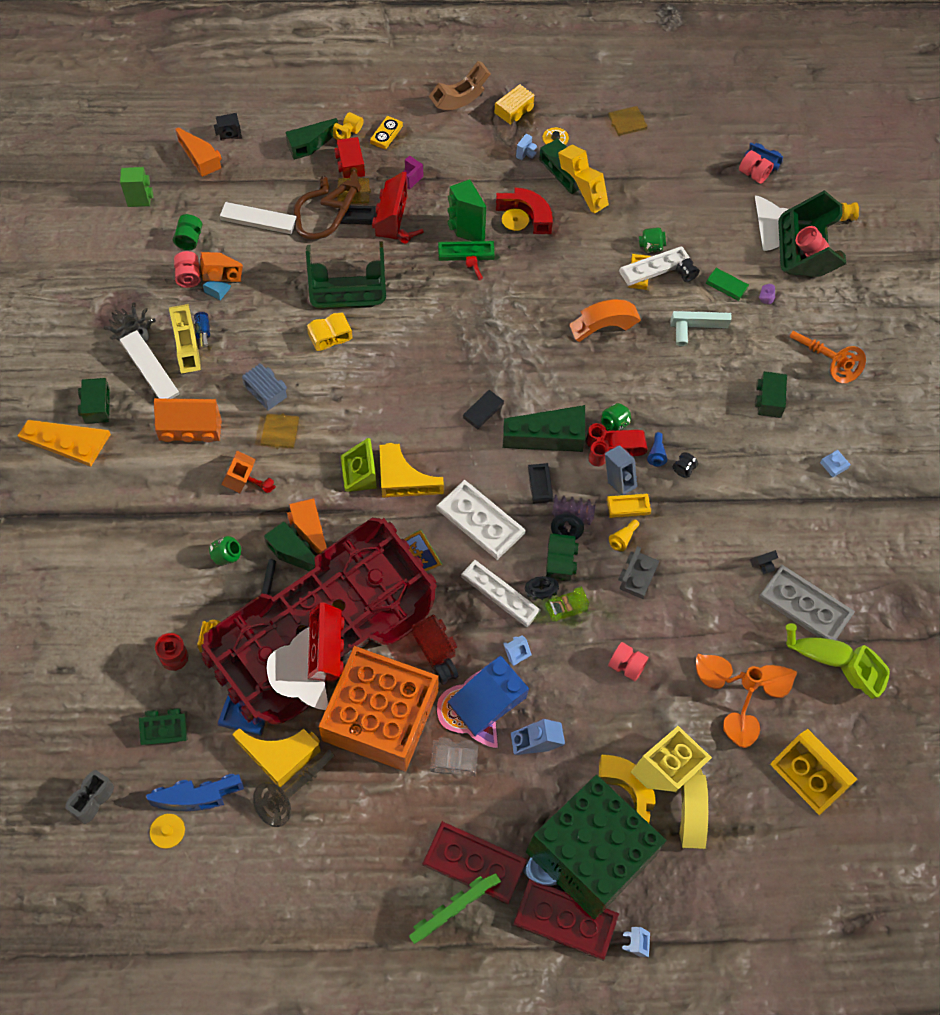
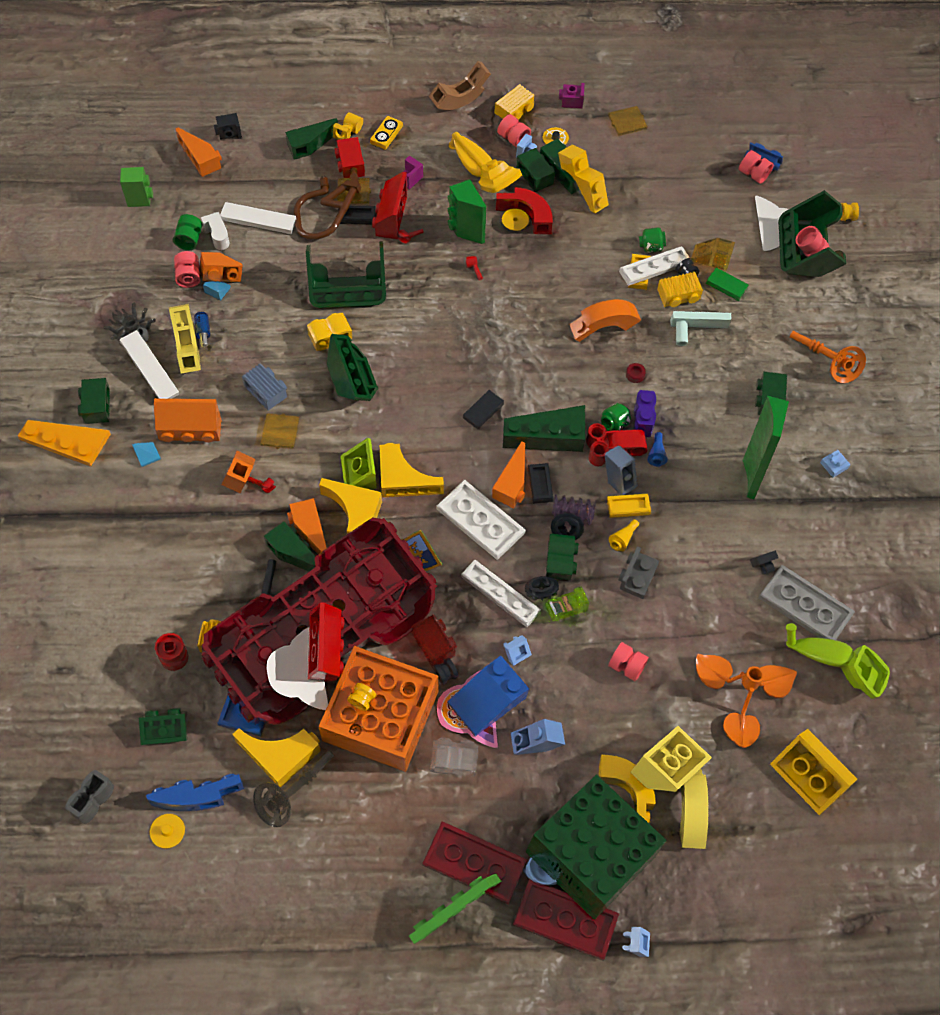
green head [209,536,241,566] -> none
green tile [438,241,495,261] -> none
black wheel [672,452,698,478] -> none
medium lavender piece [759,284,775,304] -> none
none -> dark azure slope [132,442,161,467]
none -> white leg [201,212,230,250]
none -> yellow arch [319,478,382,534]
none -> dark green wedge [327,334,378,401]
none -> yellow wheel [347,683,376,711]
none -> yellow piece [449,132,522,193]
none -> orange slope [492,441,525,509]
none -> coral wheel [497,114,531,148]
none -> dark green brick [516,148,555,192]
none -> magenta brick [559,83,585,109]
none -> dark red tile [626,363,646,383]
none -> dark purple brick [633,390,657,438]
none -> yellow brick [657,272,703,307]
none -> clear yellow slope [691,238,735,271]
none -> green arch [743,396,789,499]

